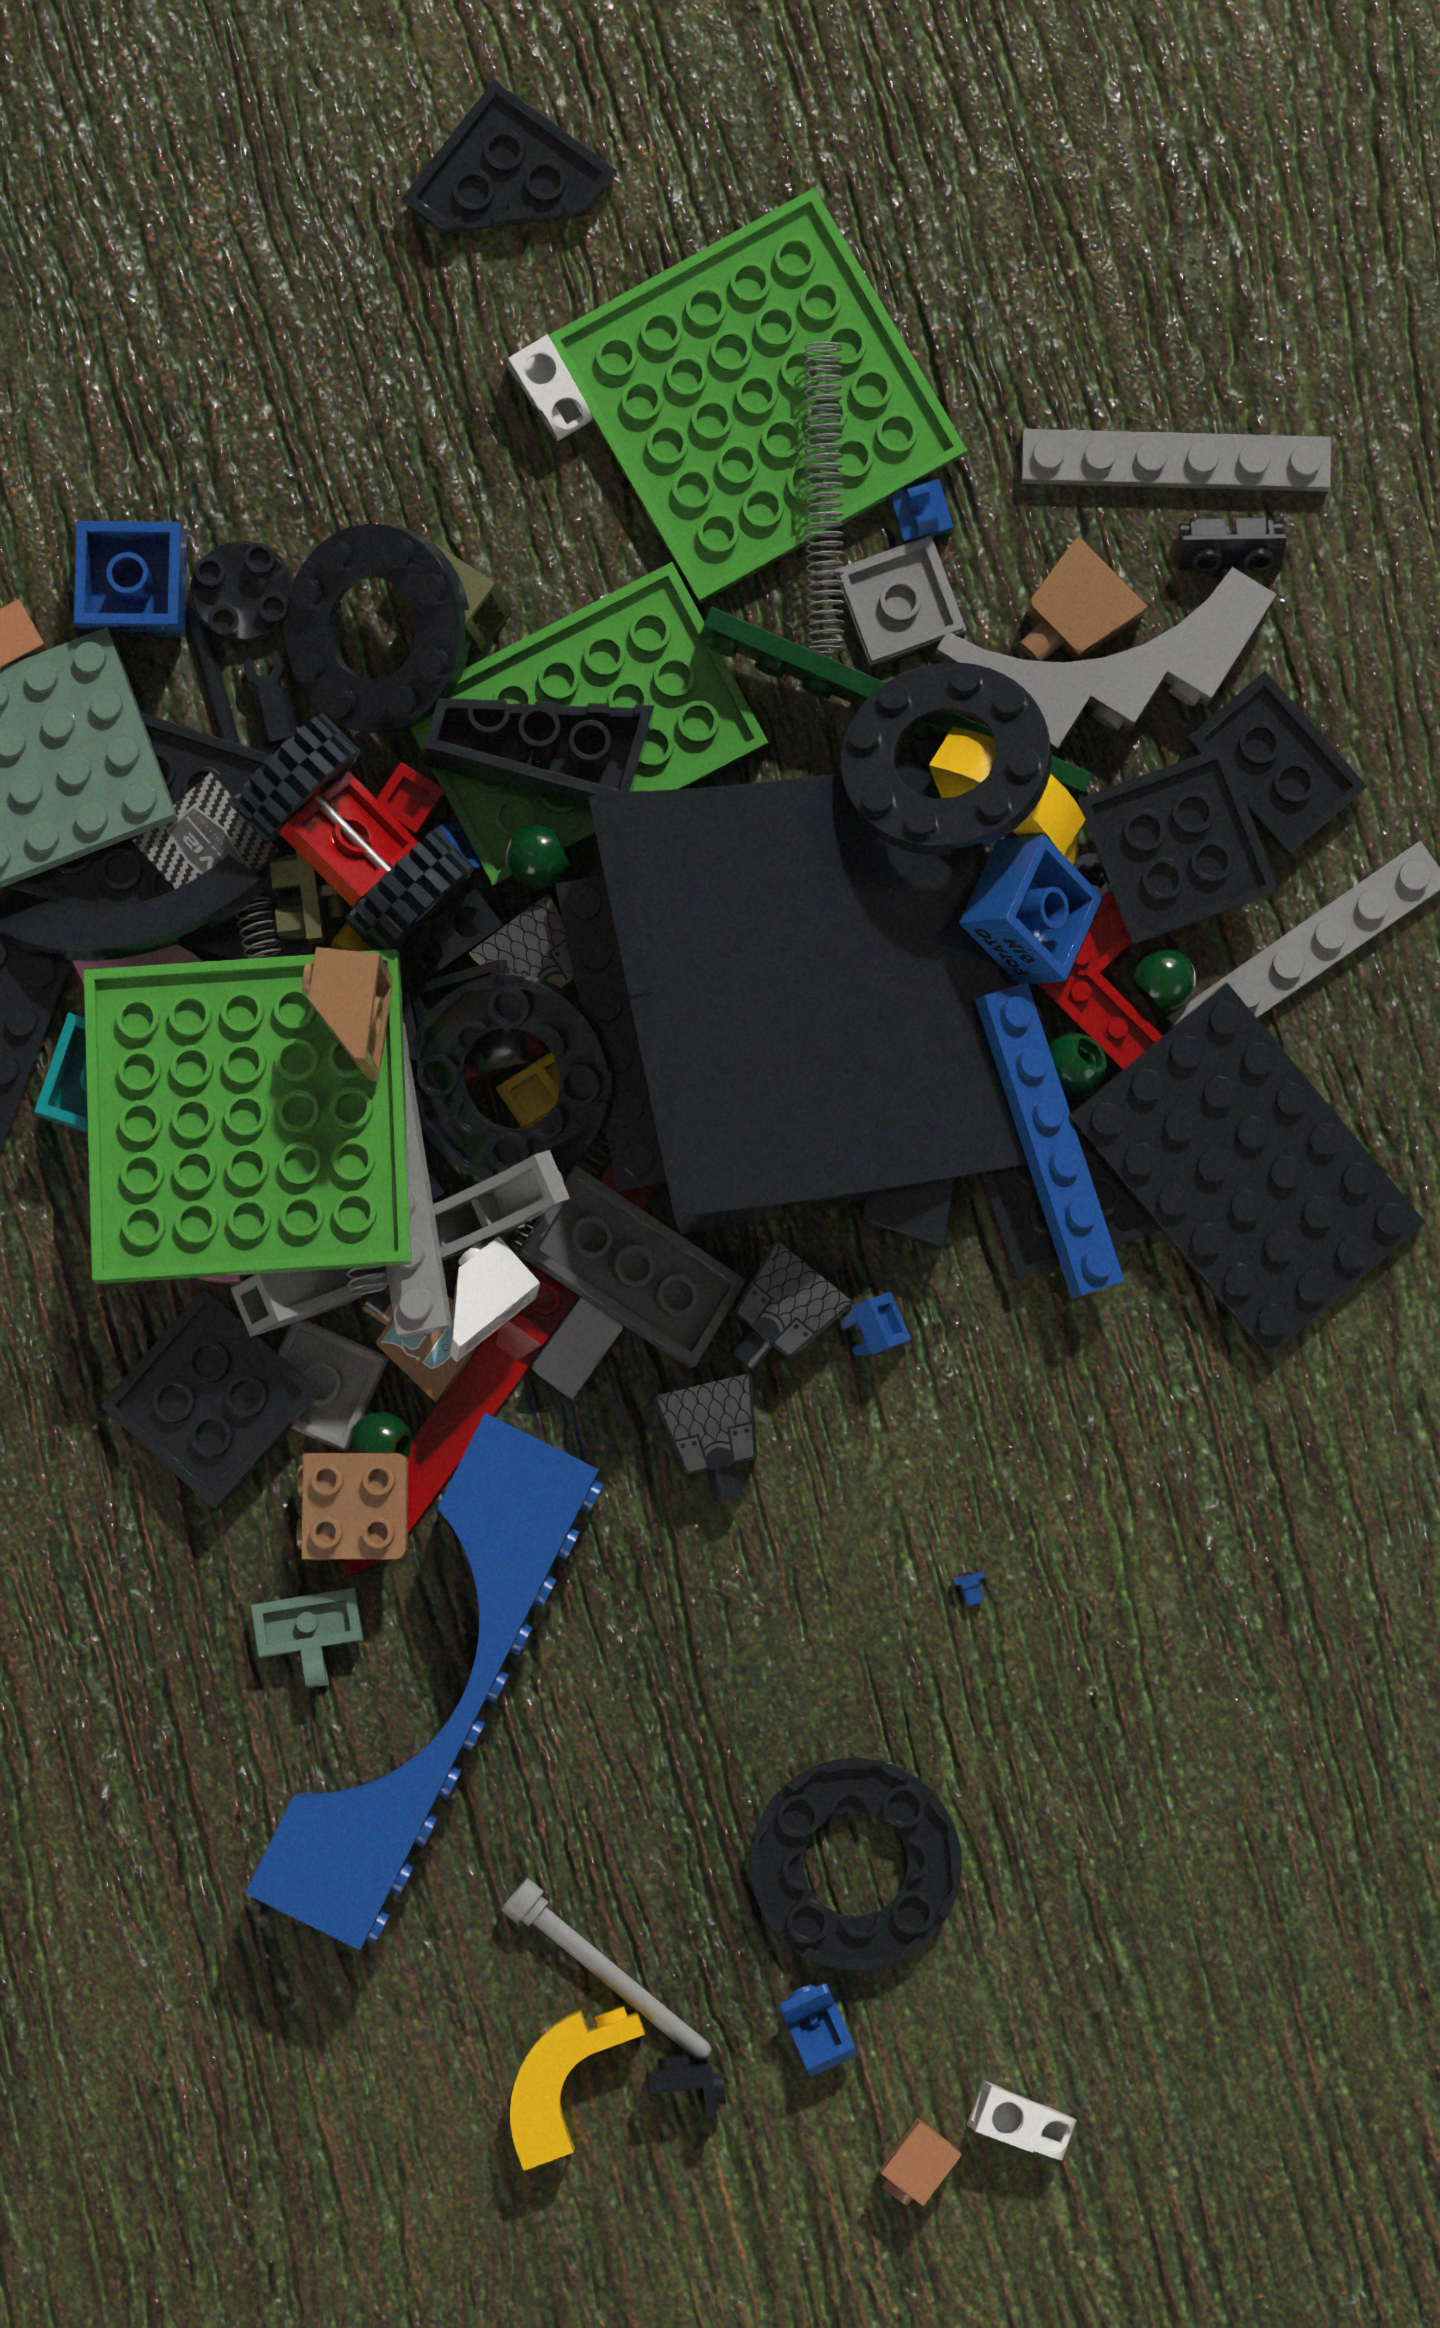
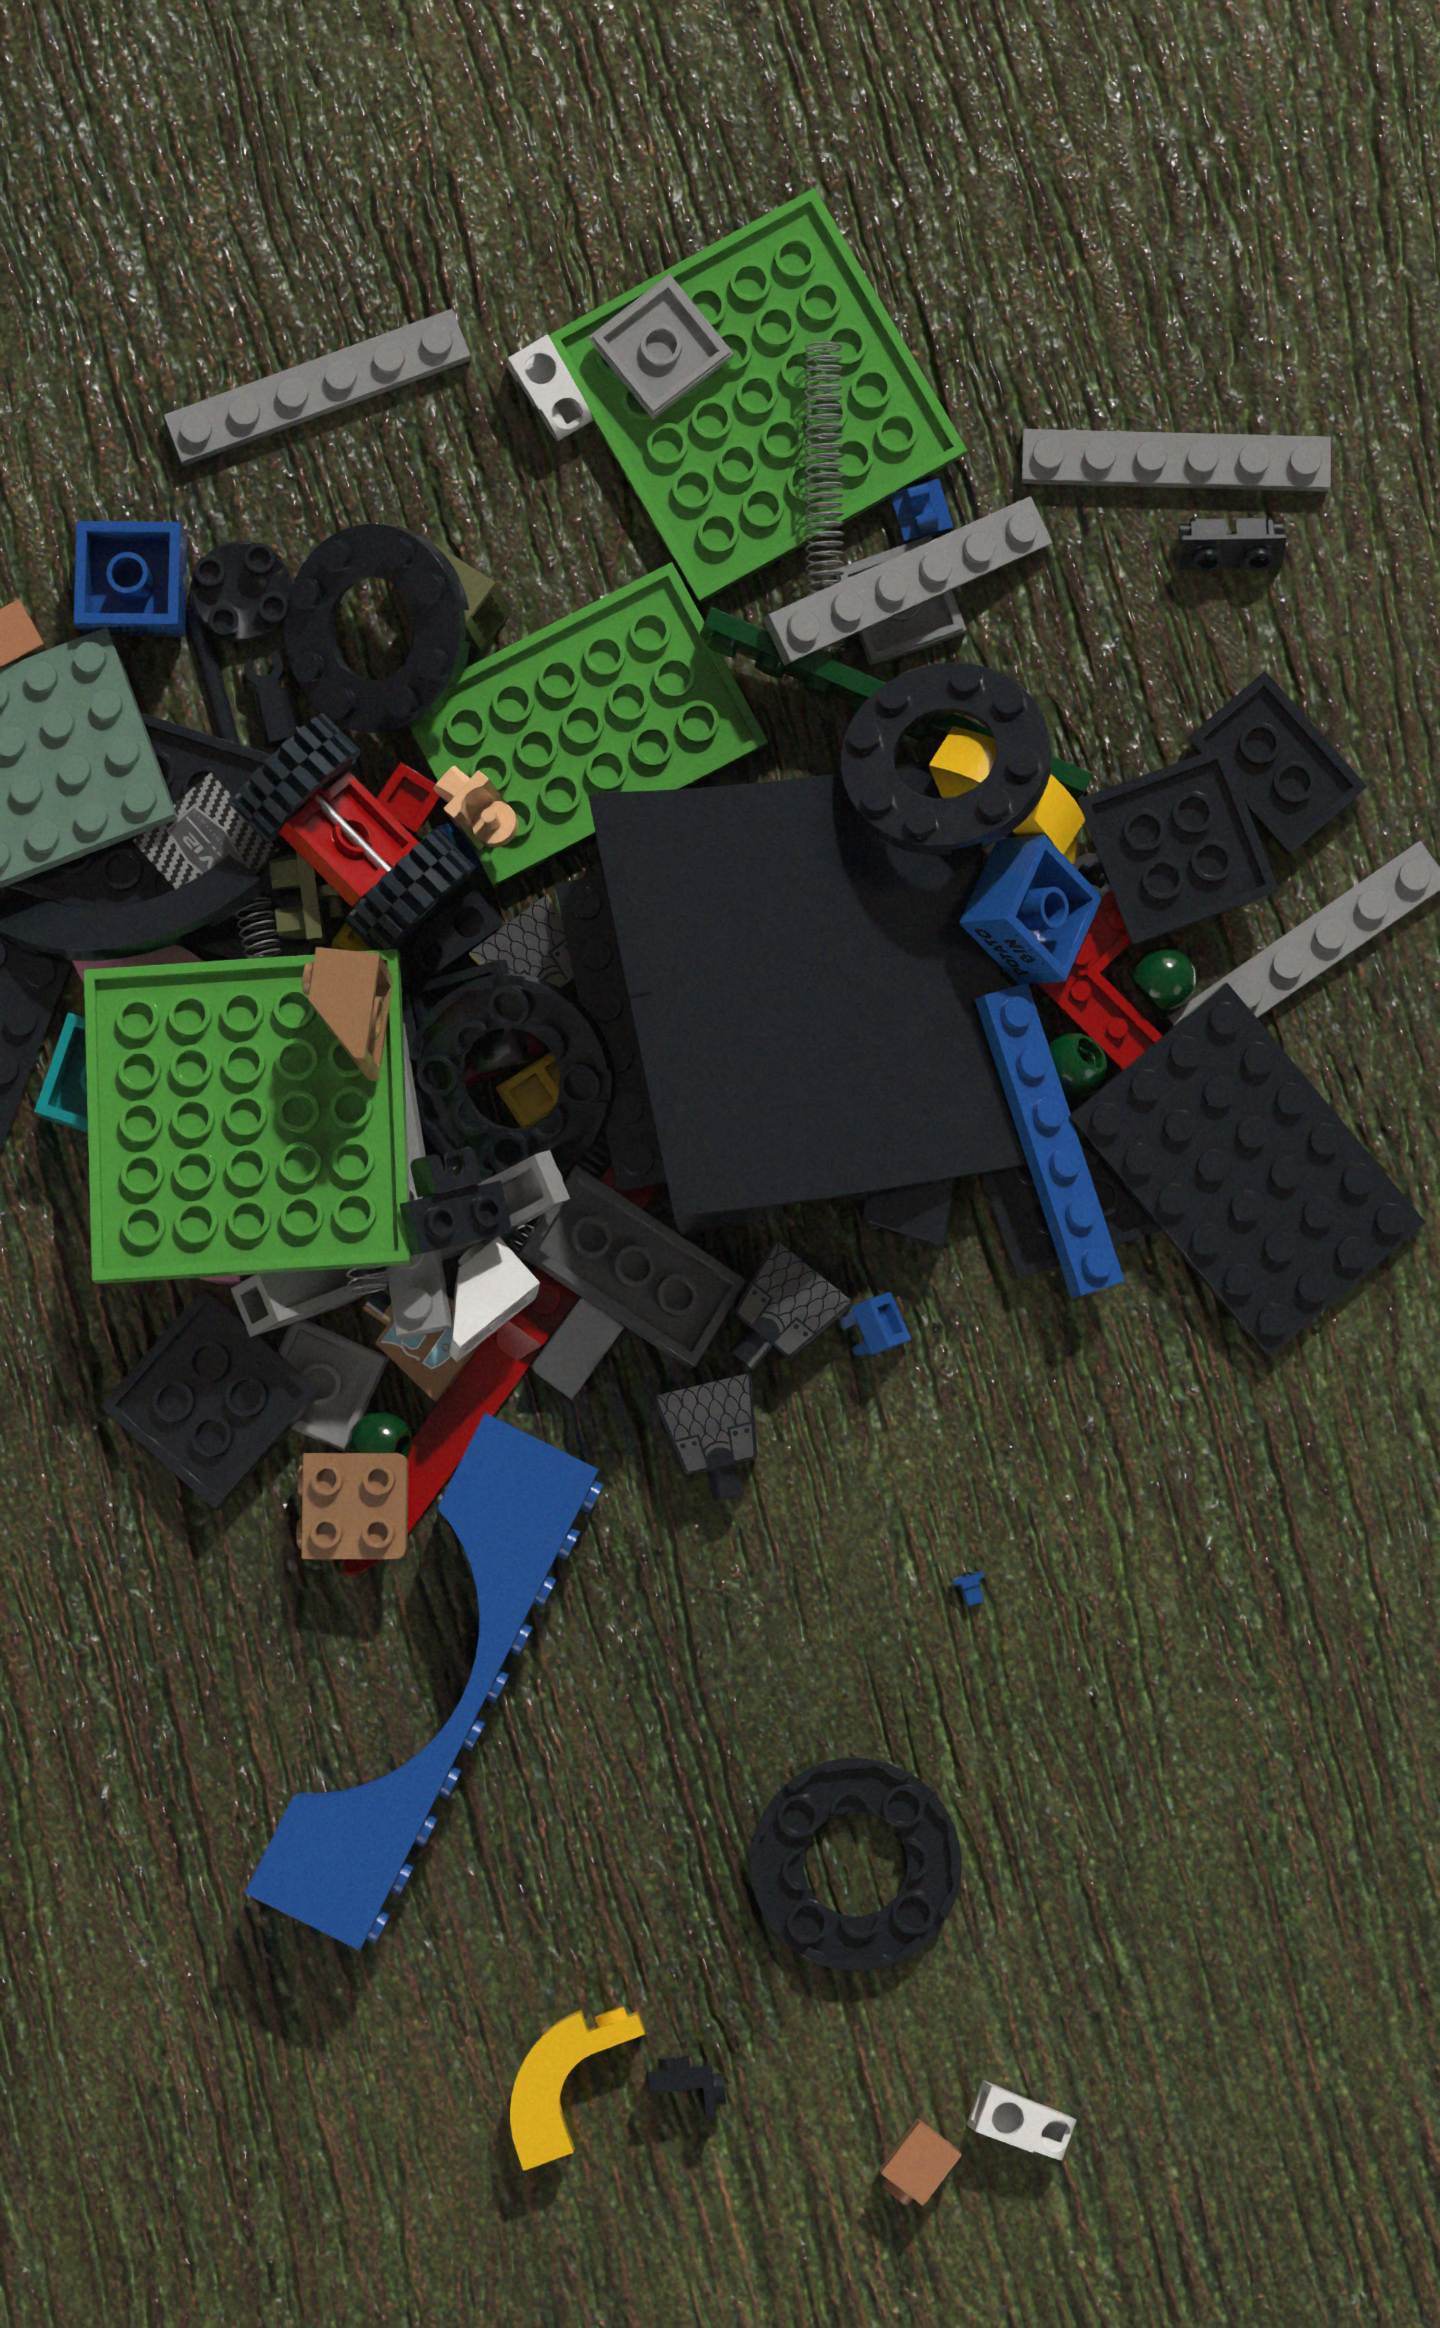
sand green plate [251,1587,364,1688] -> none
black plate [402,79,617,235] -> none
black wedge [424,698,654,811] -> none
light grey piece [501,1877,711,2060] -> none
dark green piece [505,824,570,890] -> none
blue bracket [779,1984,859,2077] -> none
light grey arch [934,567,1276,756] -> none
medium nougat torso [1019,536,1147,661] -> none
none -> light grey plate [164,308,471,467]
none -> black plate [399,1147,513,1256]
none -> light nougat hips [433,766,519,851]
none -> light grey tile [589,274,734,420]
none -> light grey plate [762,496,1053,665]

